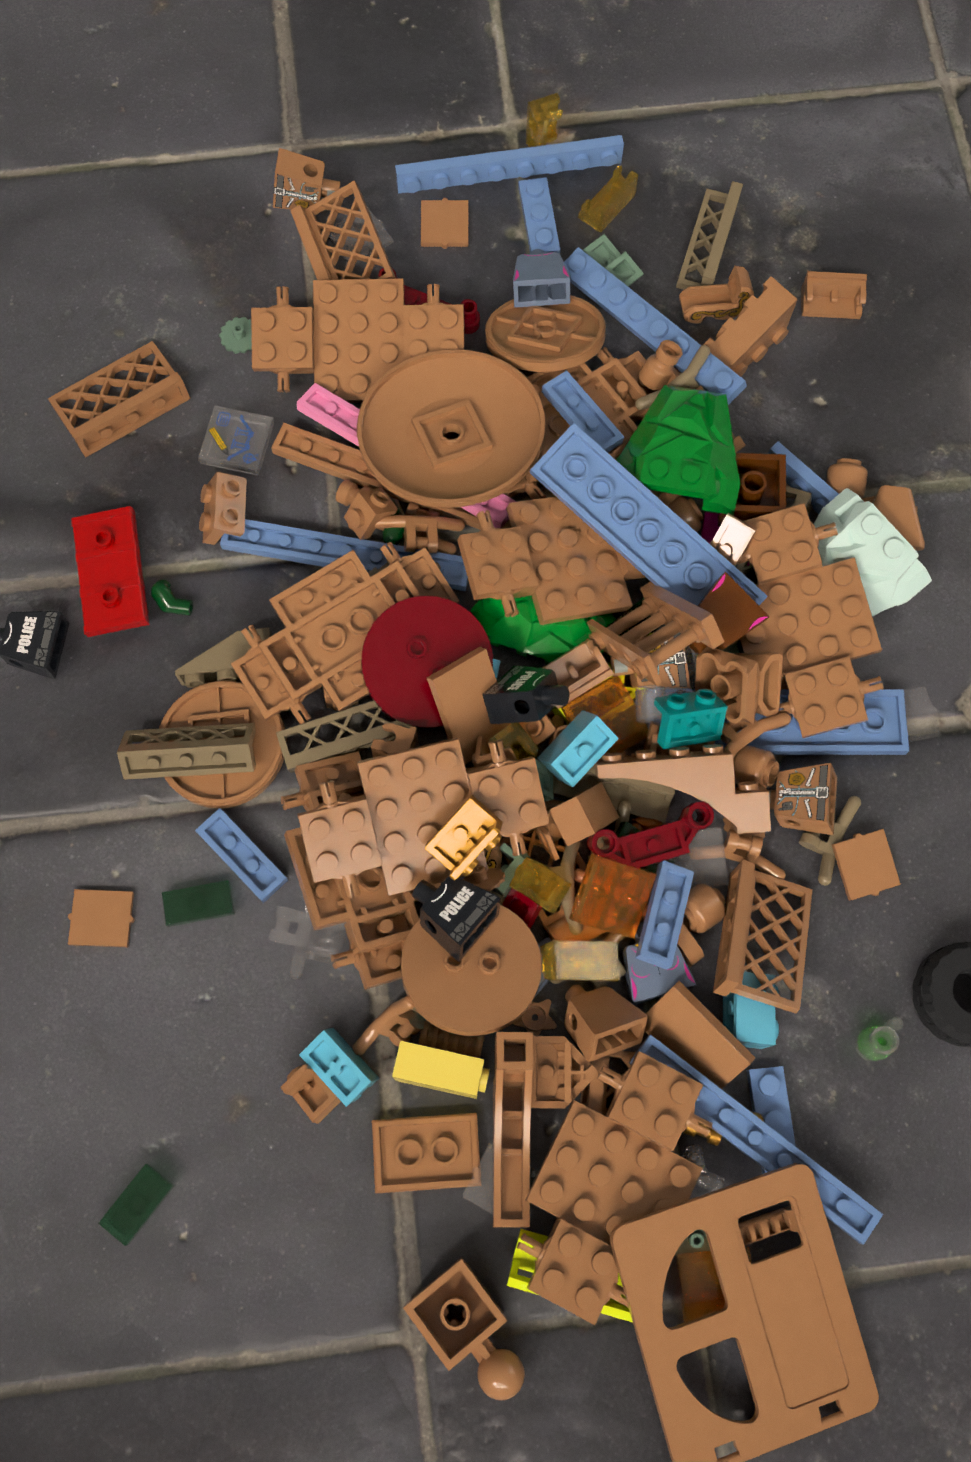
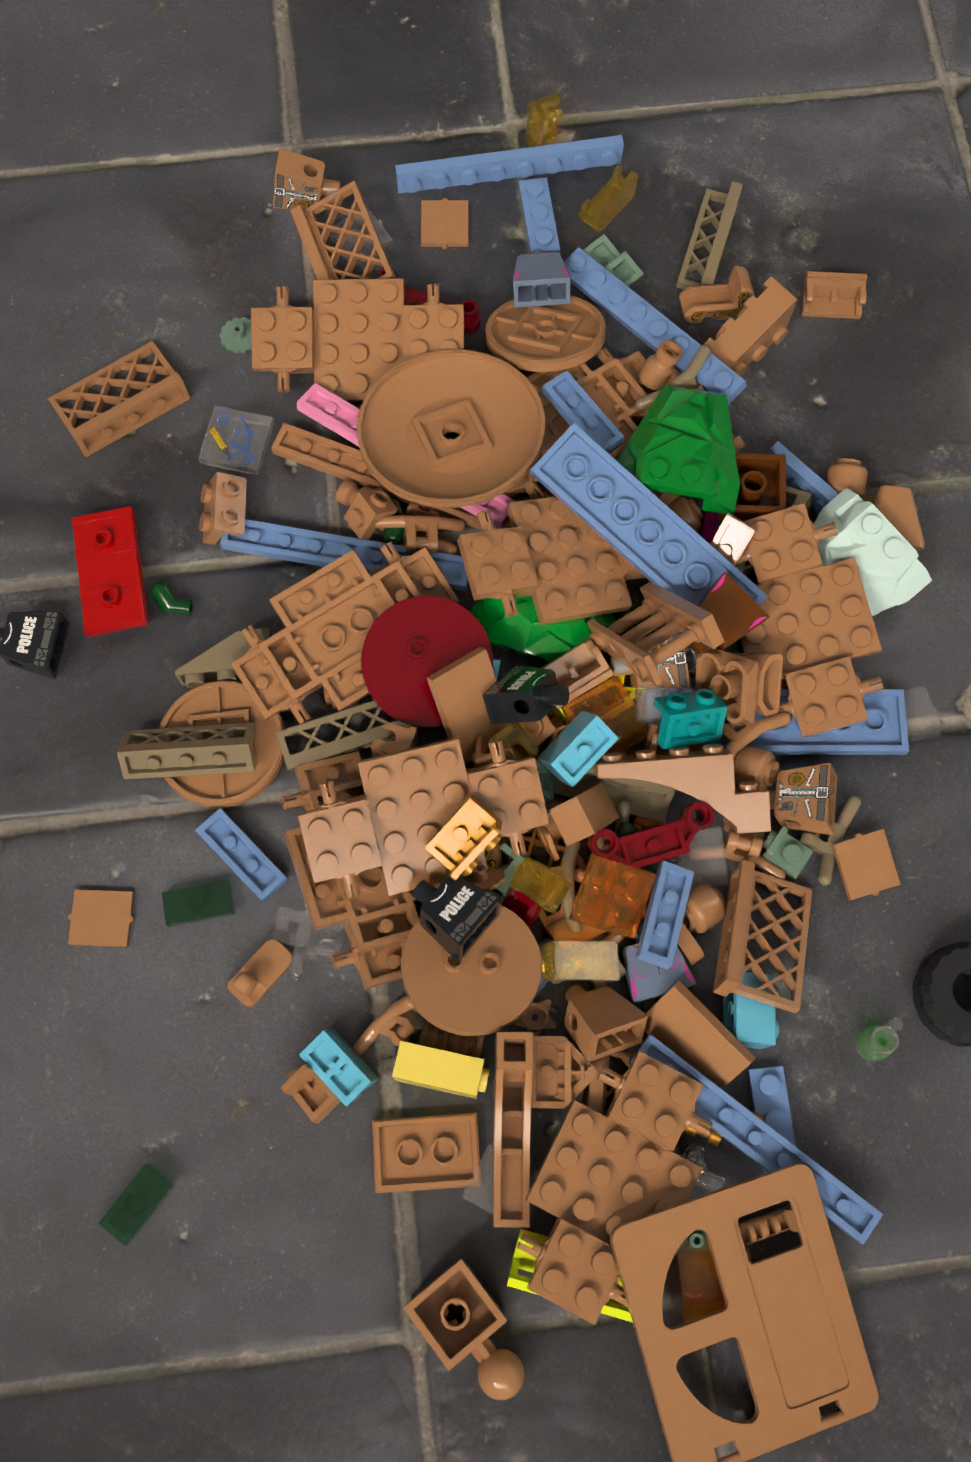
none -> medium nougat piece [227,940,294,1008]
none -> sand green bracket [762,825,814,880]

